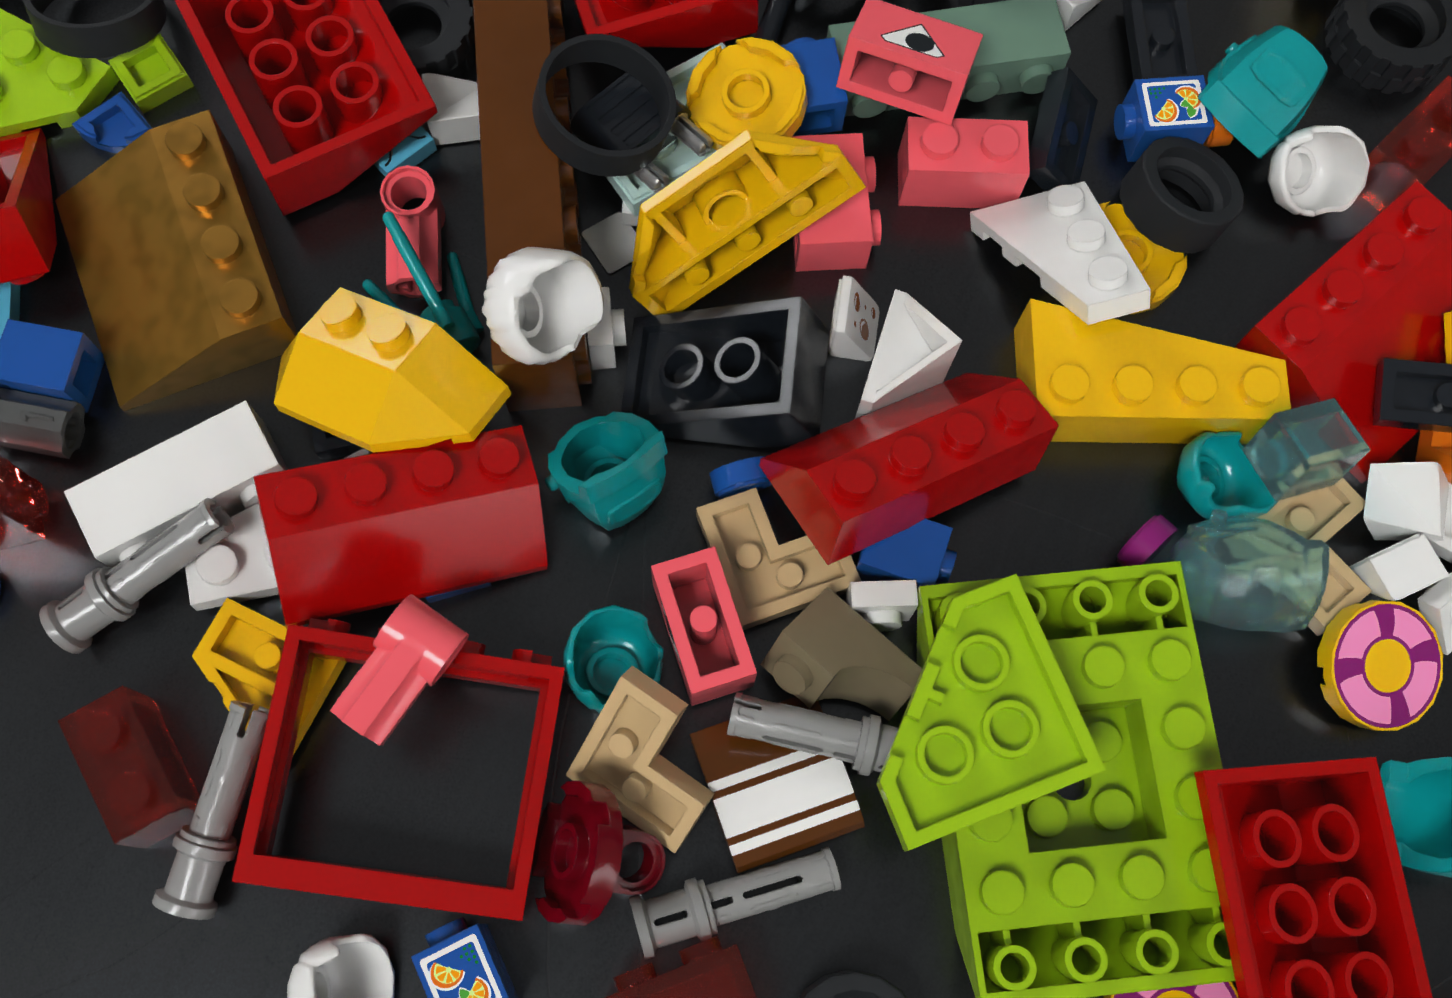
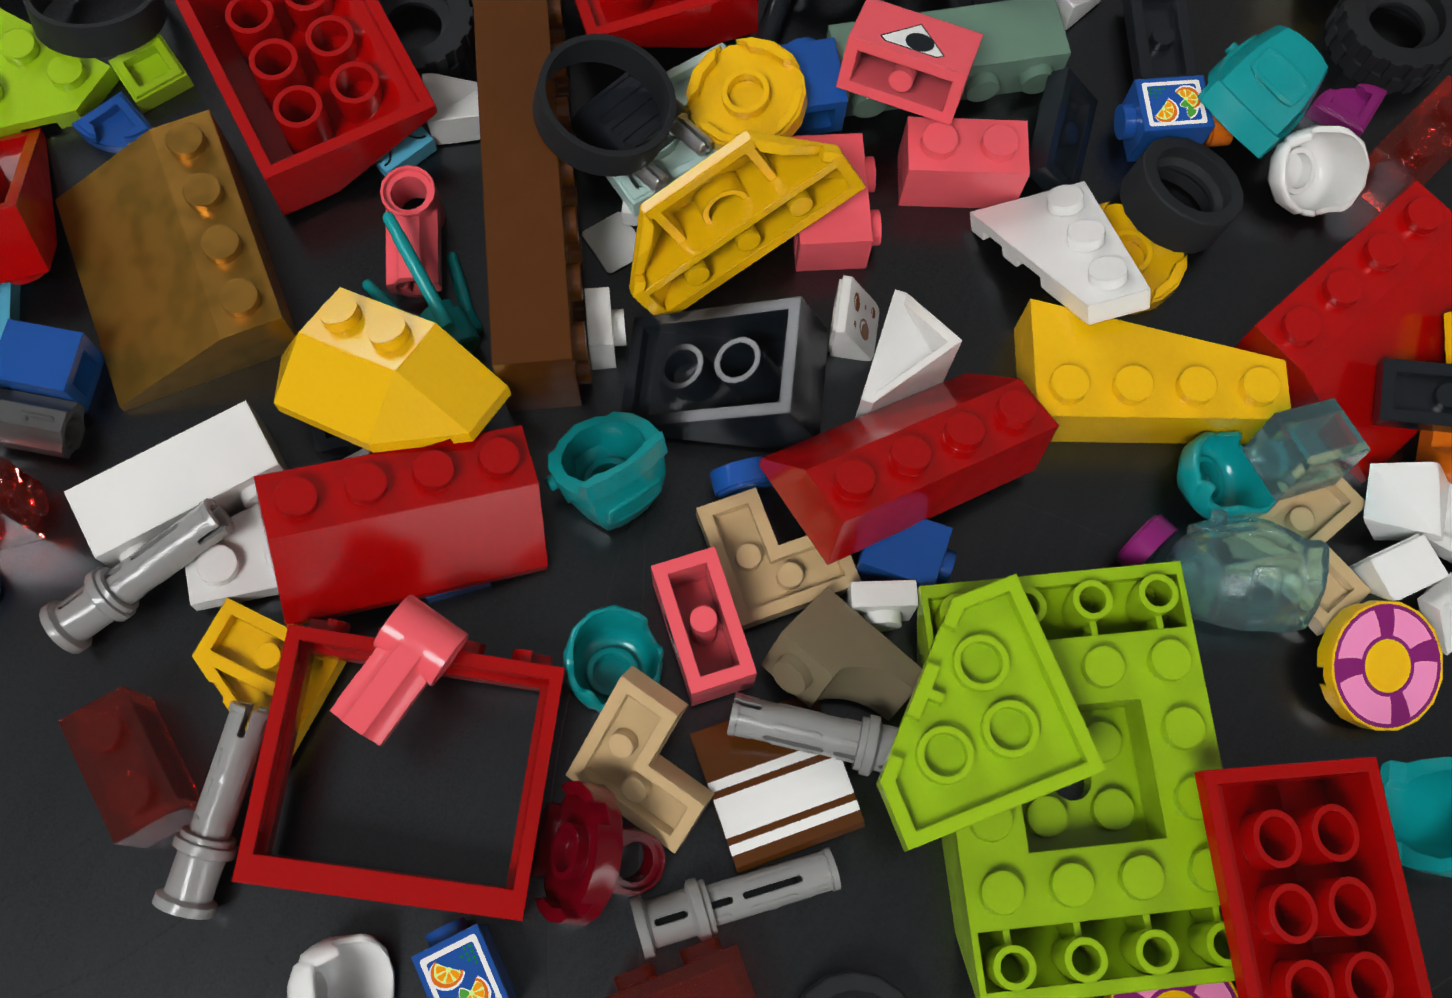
white hair [482,247,604,365] -> none
none -> magenta tile [1304,84,1388,137]

